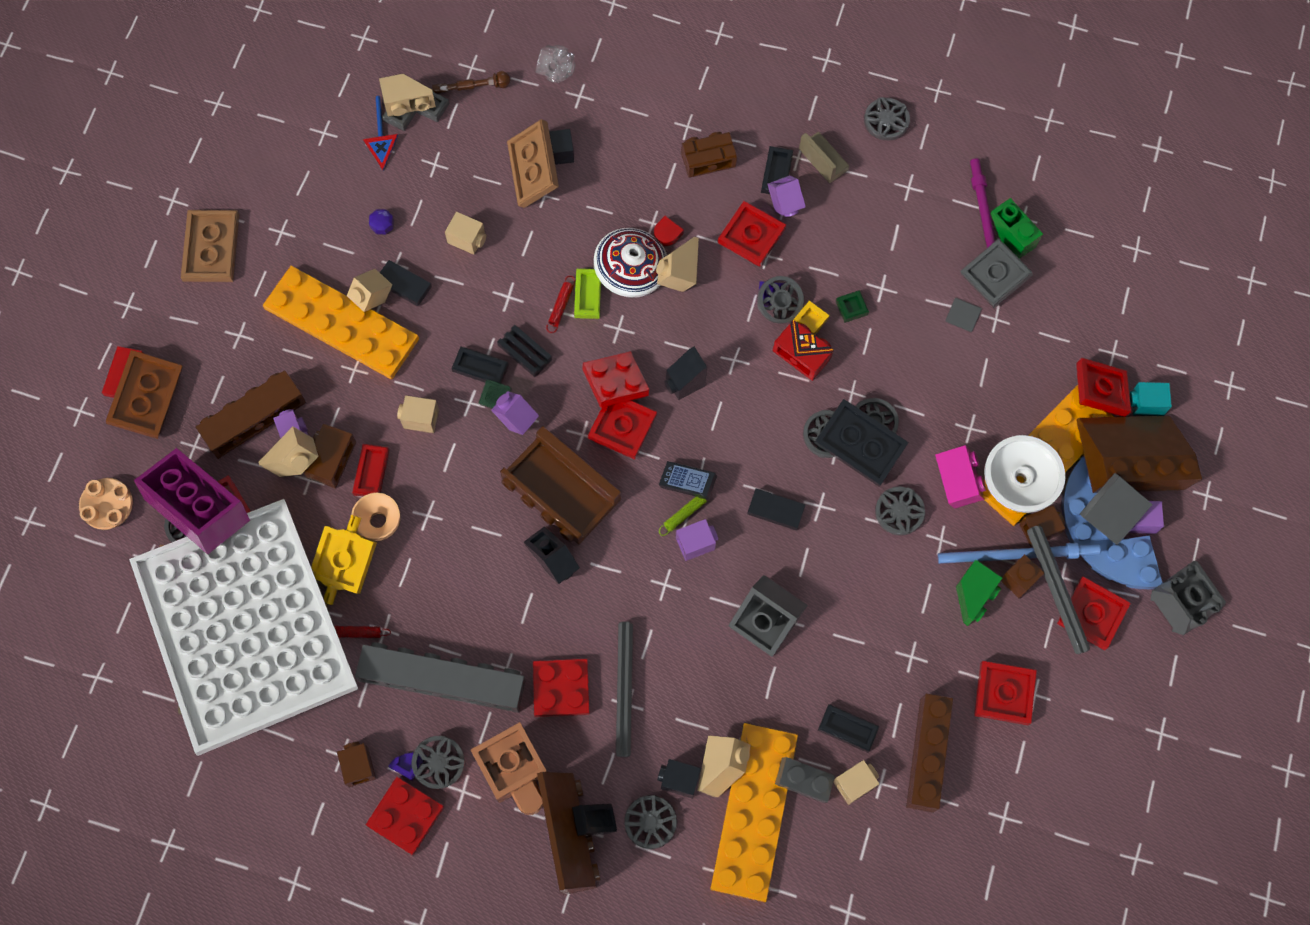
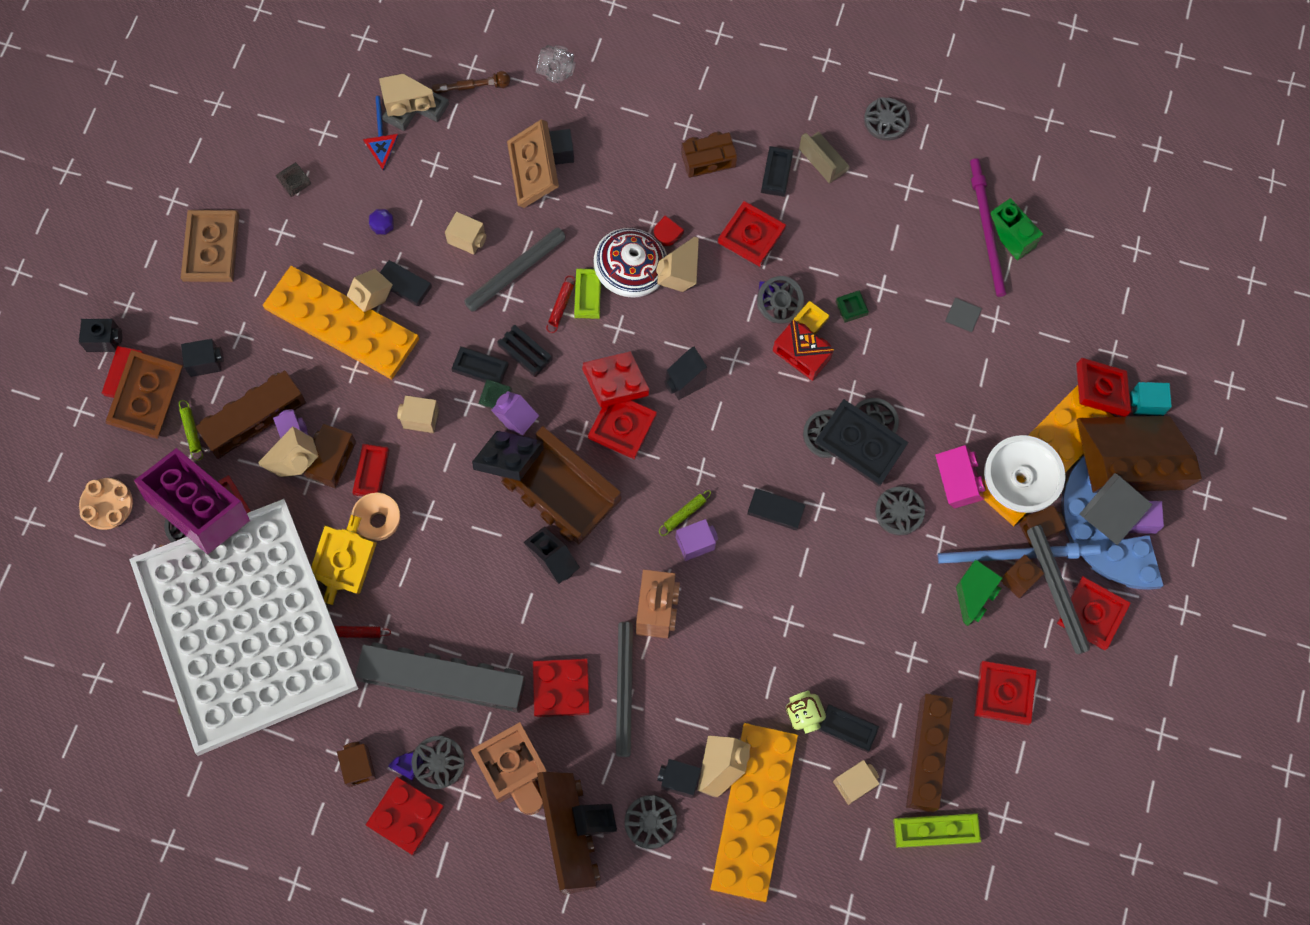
tile [659,461,717,500] -> none
dark grey slope [728,575,808,657] -> none
medium lavender brick [767,175,806,217] -> none
dark grey plate [775,757,835,803] -> none
dark grey tile [960,239,1033,308] -> none
dark grey slope [1150,561,1226,635] -> none
none -> black brick [78,319,122,352]
none -> lime piece [179,400,203,461]
none -> black brick [181,339,224,377]
none -> clear smoke plate [275,162,311,197]
none -> dark grey axle [464,227,565,312]
none -> black plate [472,431,544,481]
none -> nougat brick [636,570,680,638]
none -> yellowish green head [786,691,826,734]
none -> lime tile [893,814,981,848]

